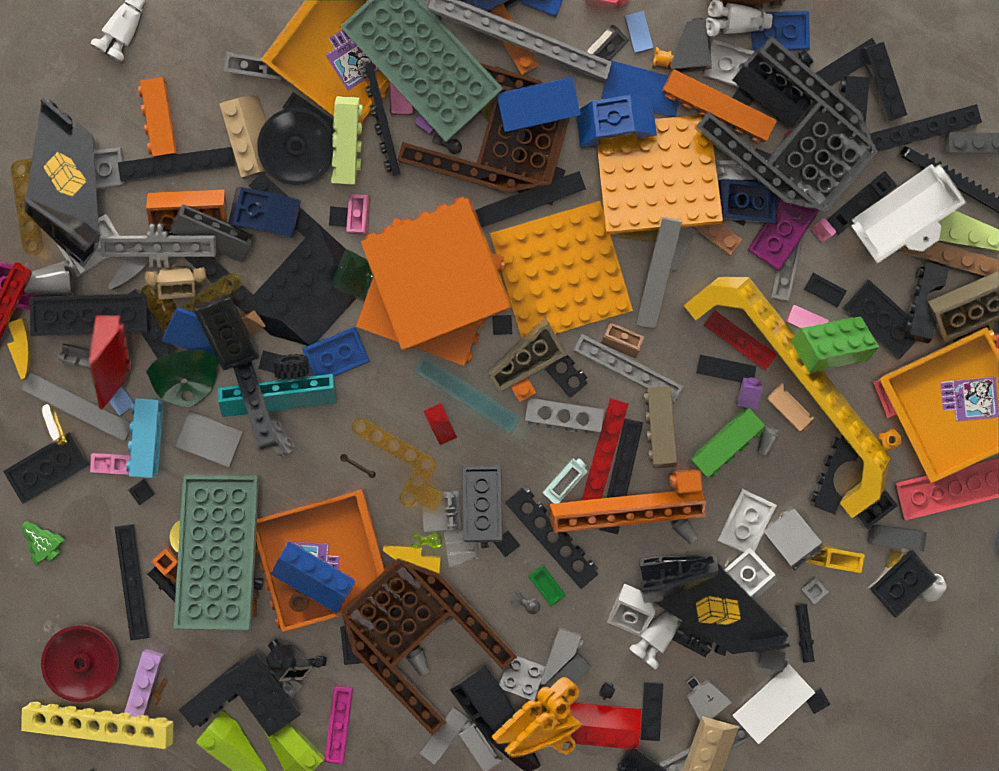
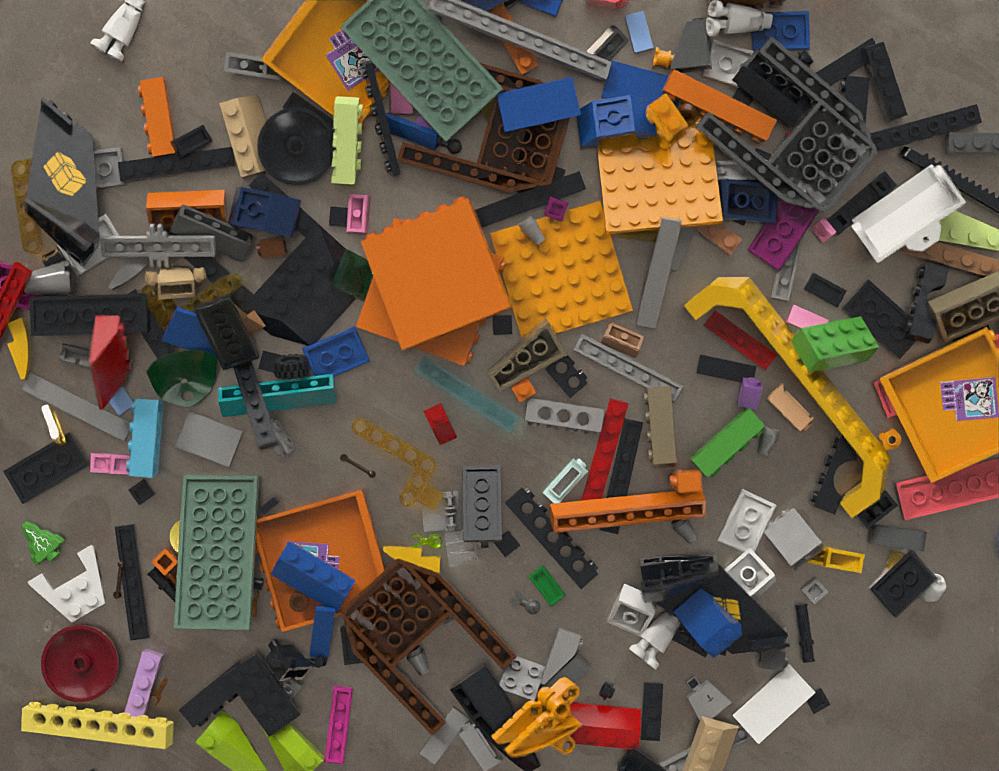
none -> white wing [28,544,106,622]
none -> black tile [42,247,63,267]
none -> dark brown hinge [113,561,125,599]
none -> black tile [170,125,212,159]
none -> reddish brown brick [256,236,288,261]
none -> black tile [260,497,280,515]
none -> blue tile [309,606,335,658]
none -> blue tile [386,113,439,150]
none -> light grey cone [518,216,546,246]
none -> magenta tile [544,196,568,222]
none -> light orange bracket [645,93,688,142]
none -> blue slope [673,586,742,659]
none -> reddish brown tile [678,103,697,121]

